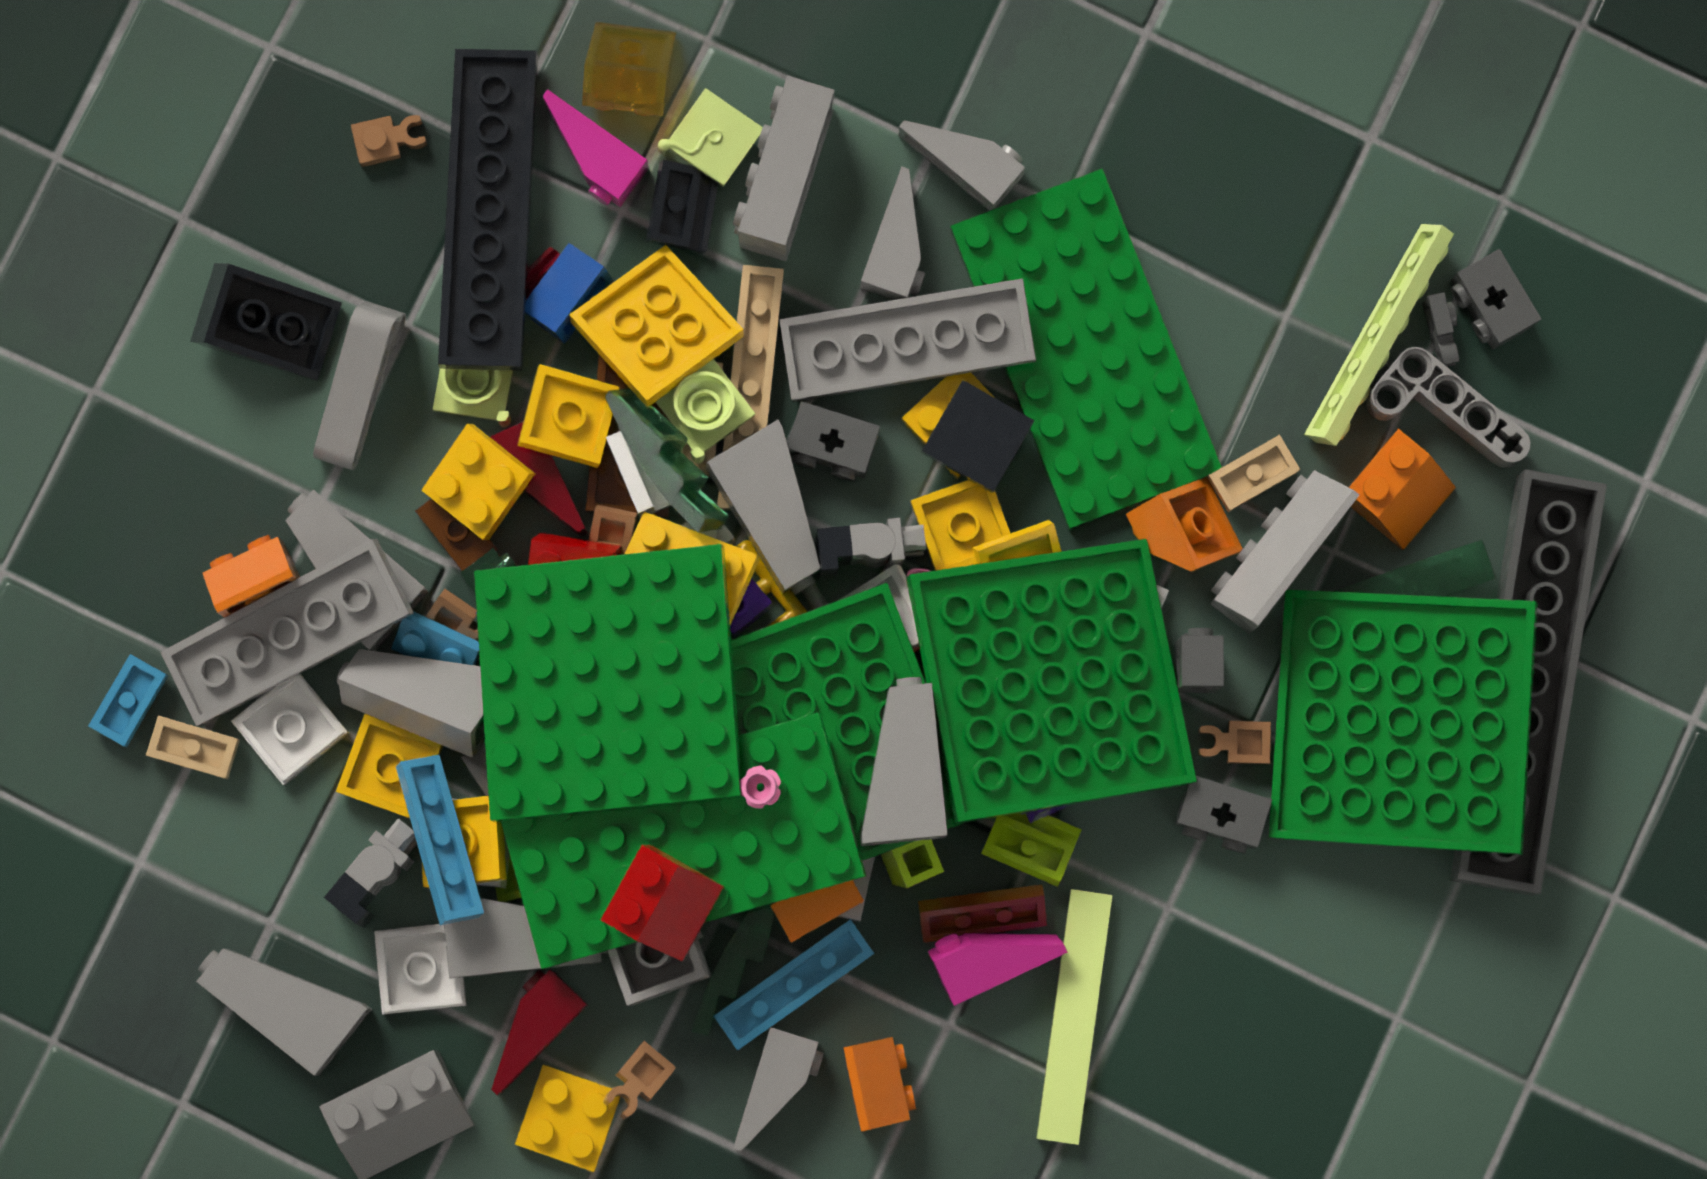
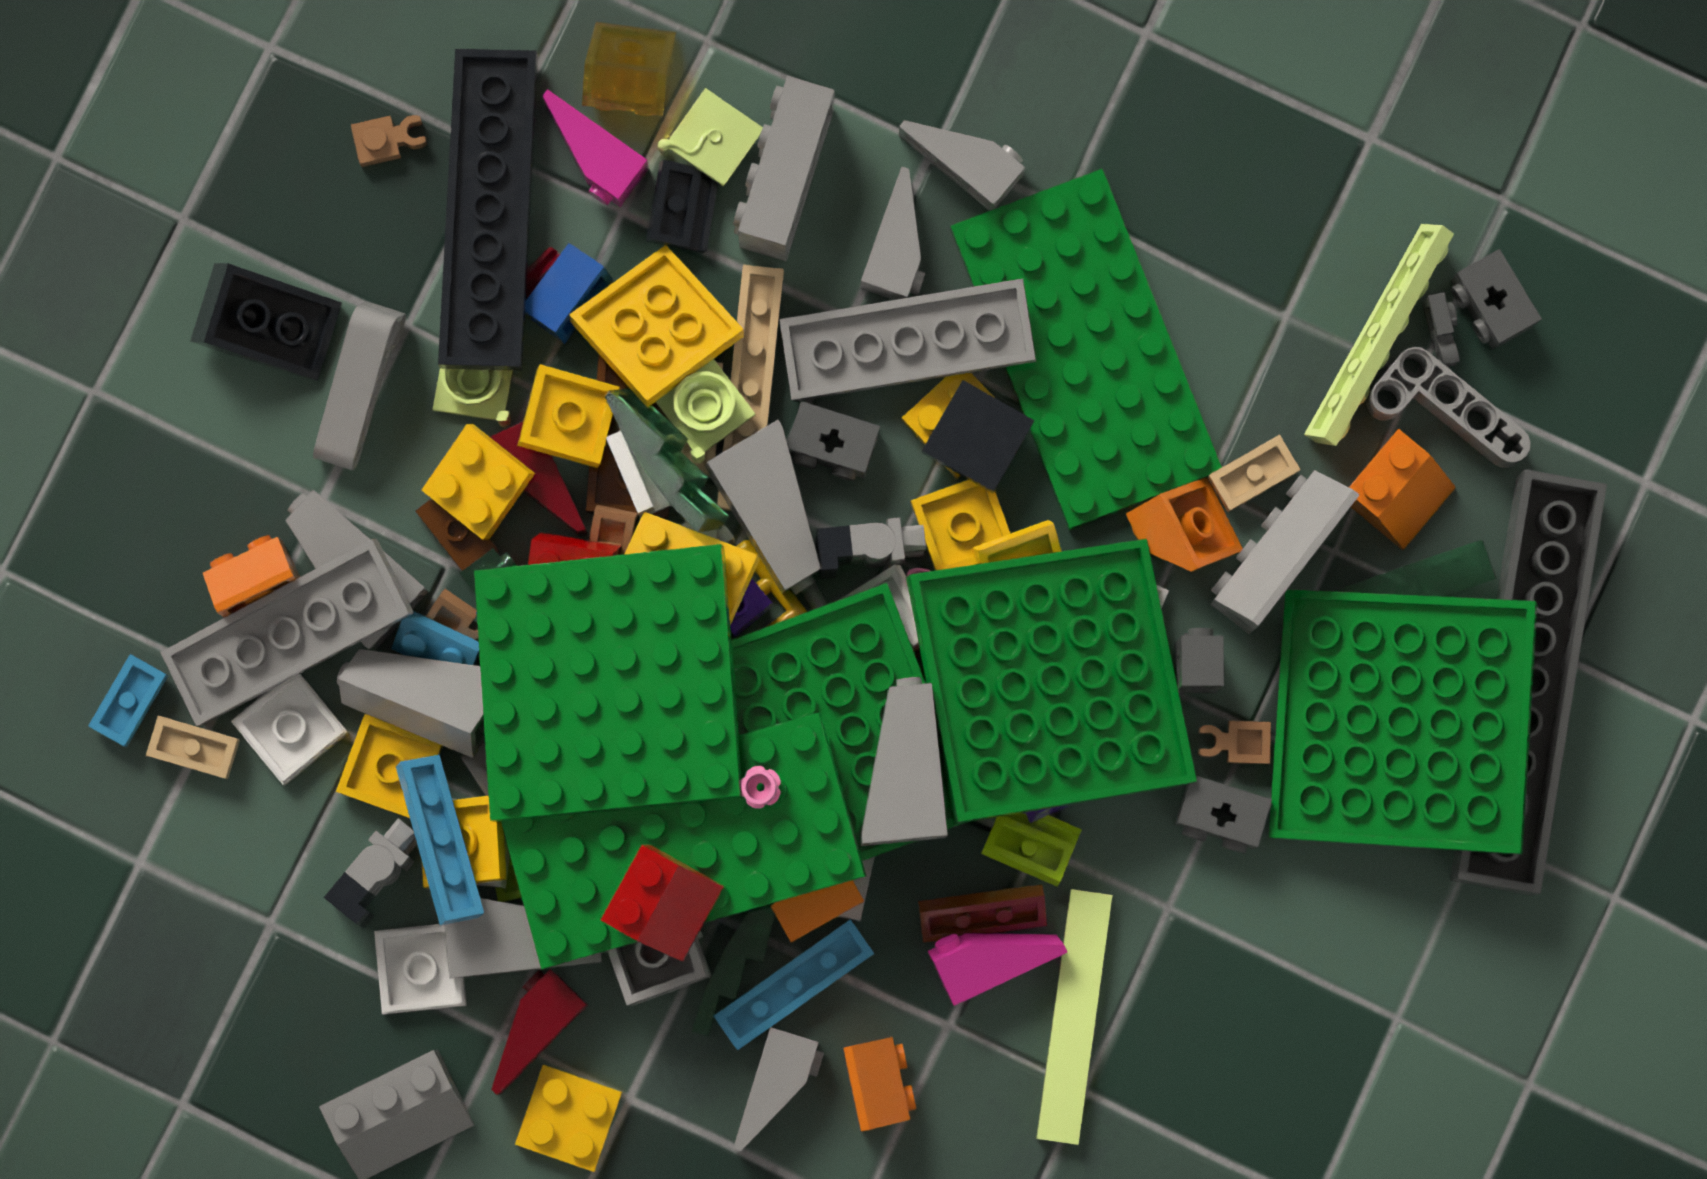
light grey slope [196,948,372,1076] -> none
medium nougat plate [603,1041,676,1120] -> none
lime brick [881,839,944,888] -> none

